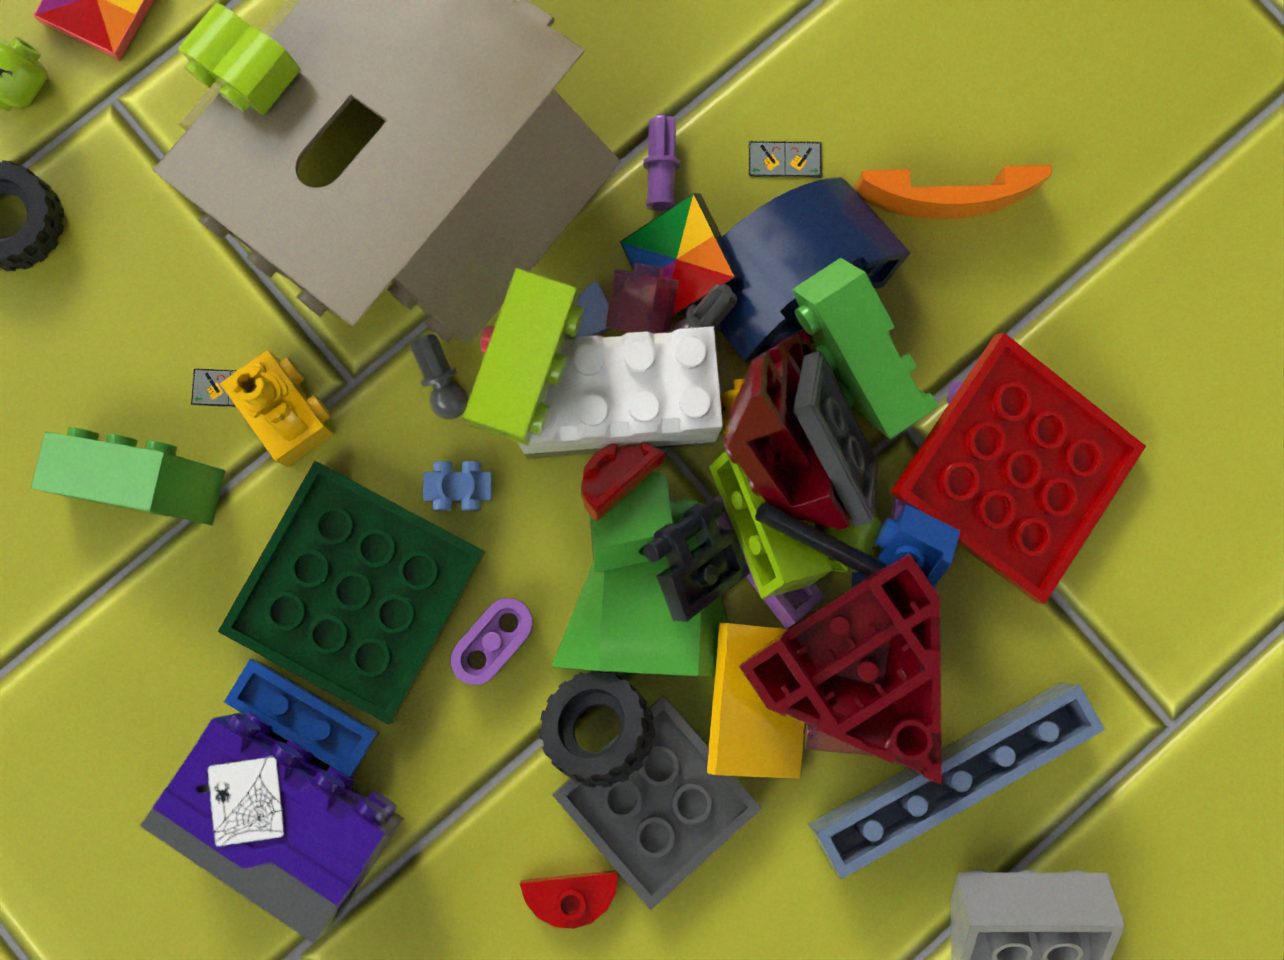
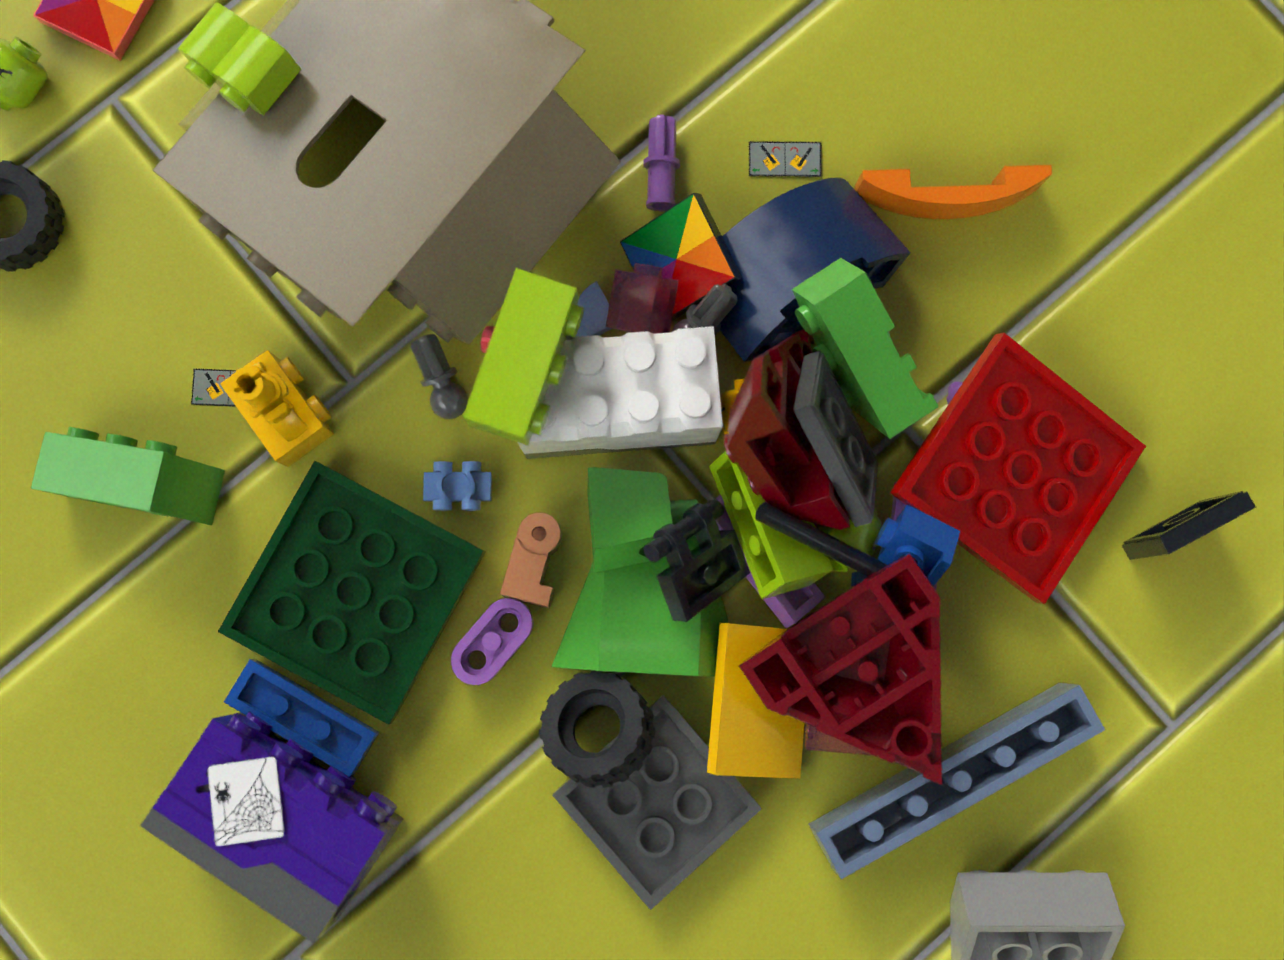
red plate [519,870,618,929] -> none
red plate [581,443,665,522] -> none
none -> nougat leg [500,512,562,609]
none -> black tile [1122,491,1256,560]

